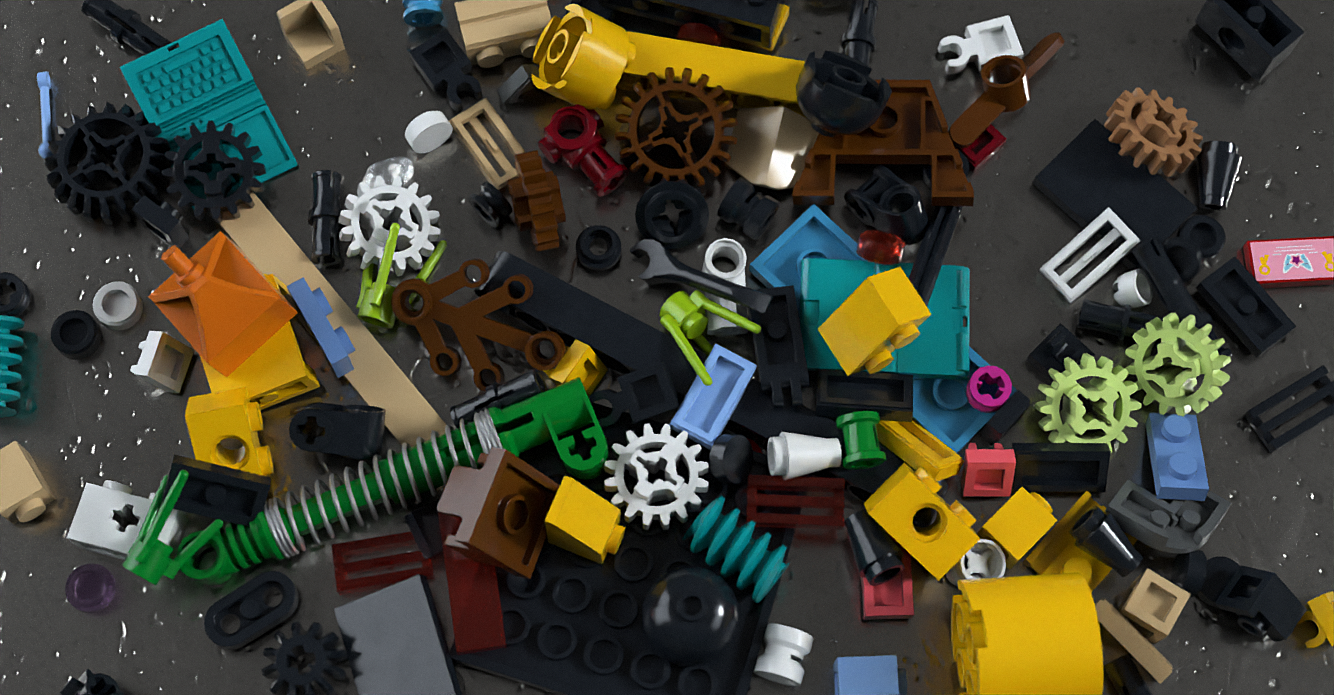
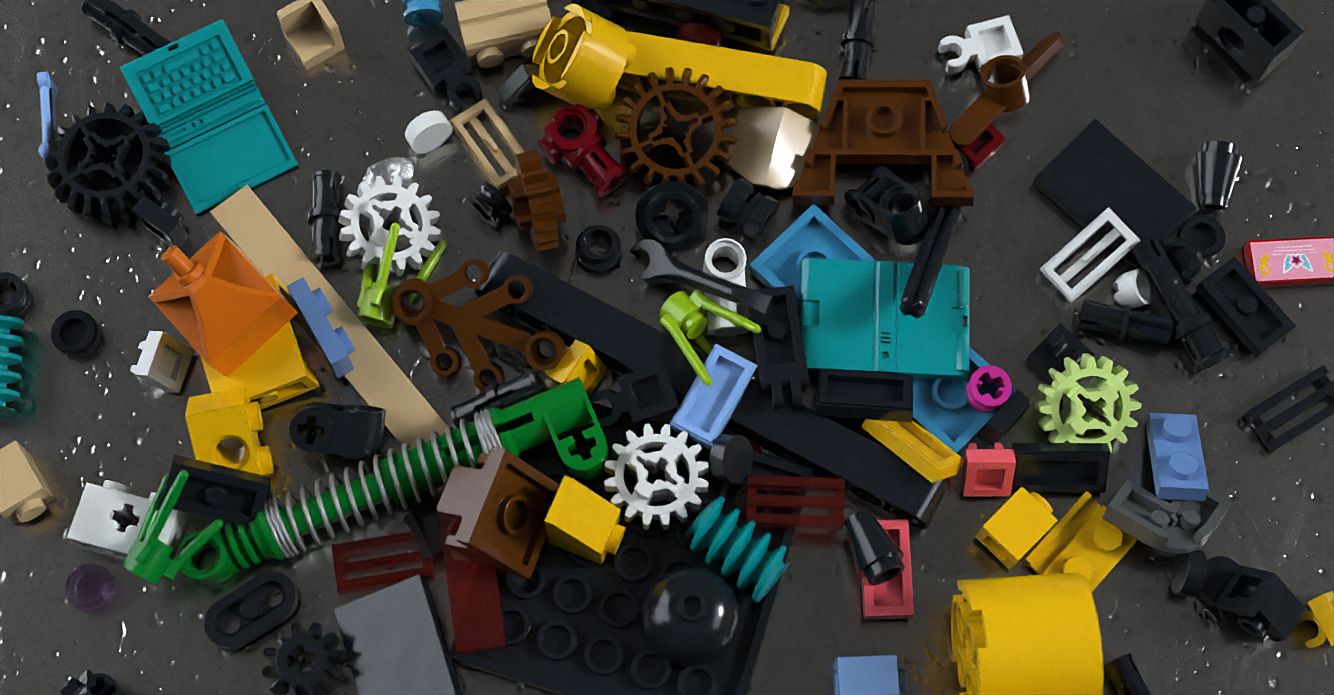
white tile [93,282,143,331] -> none
black gear [162,120,267,223] -> none
white wheel [753,623,814,687] -> none
white cone [767,432,841,480] -> none
black cylinder [796,51,892,137] -> none
yellow brick [817,267,932,376] -> none
green bush [836,411,886,470] -> none
clear red tile [856,230,905,265] -> none
yellow brick [863,462,980,581] -> none
white wheel [945,539,1006,587] -> none
black cone [1069,506,1143,578] -> none
tan tile [1095,598,1173,684] -> none
medium nougat gear [1104,87,1203,177] -> none
tan panel [1120,568,1191,644] -> none
yellowish green gear [1125,312,1231,417] -> none

